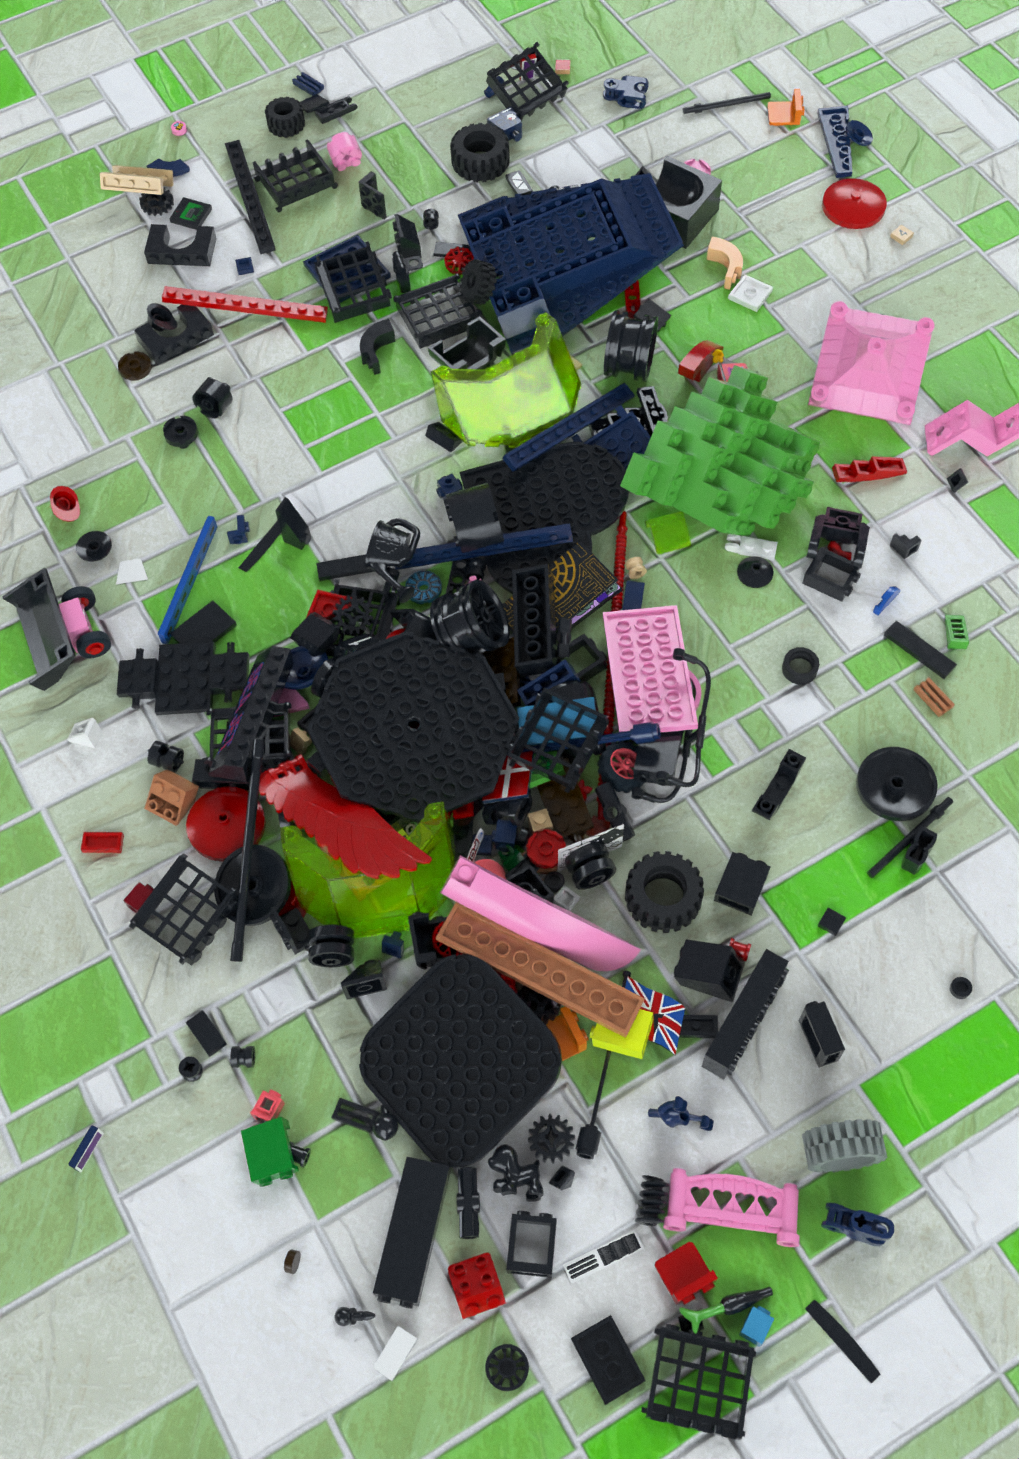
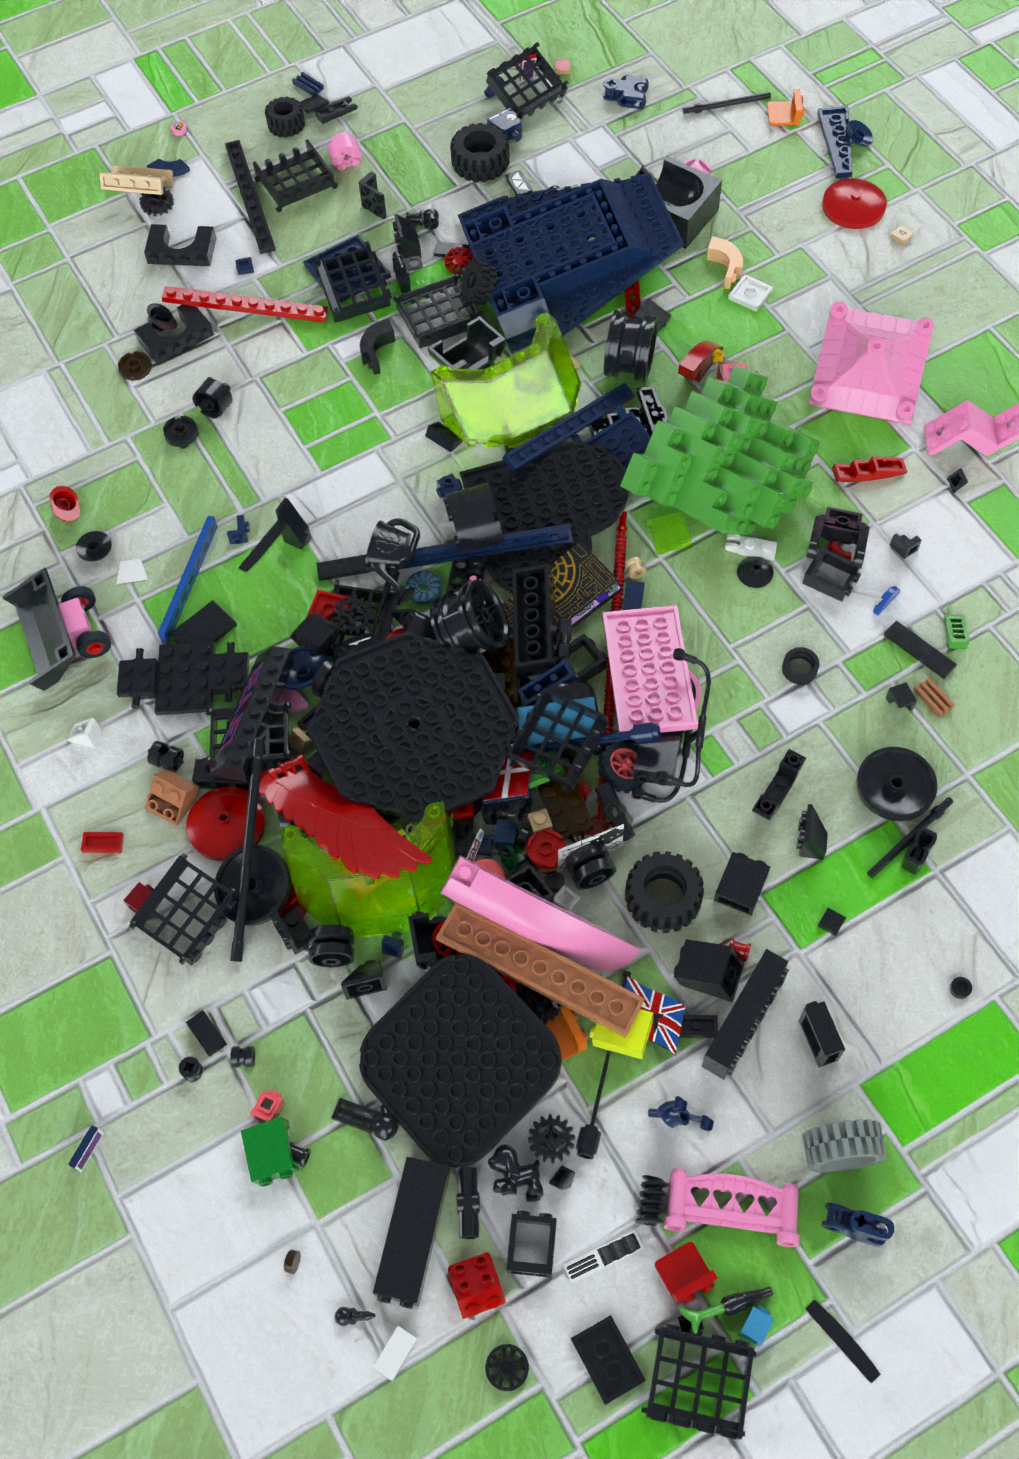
black tile [169,197,212,230] -> none
none -> black bush [406,211,423,226]
none -> black slope [796,804,828,860]
none -> black panel [886,682,917,710]

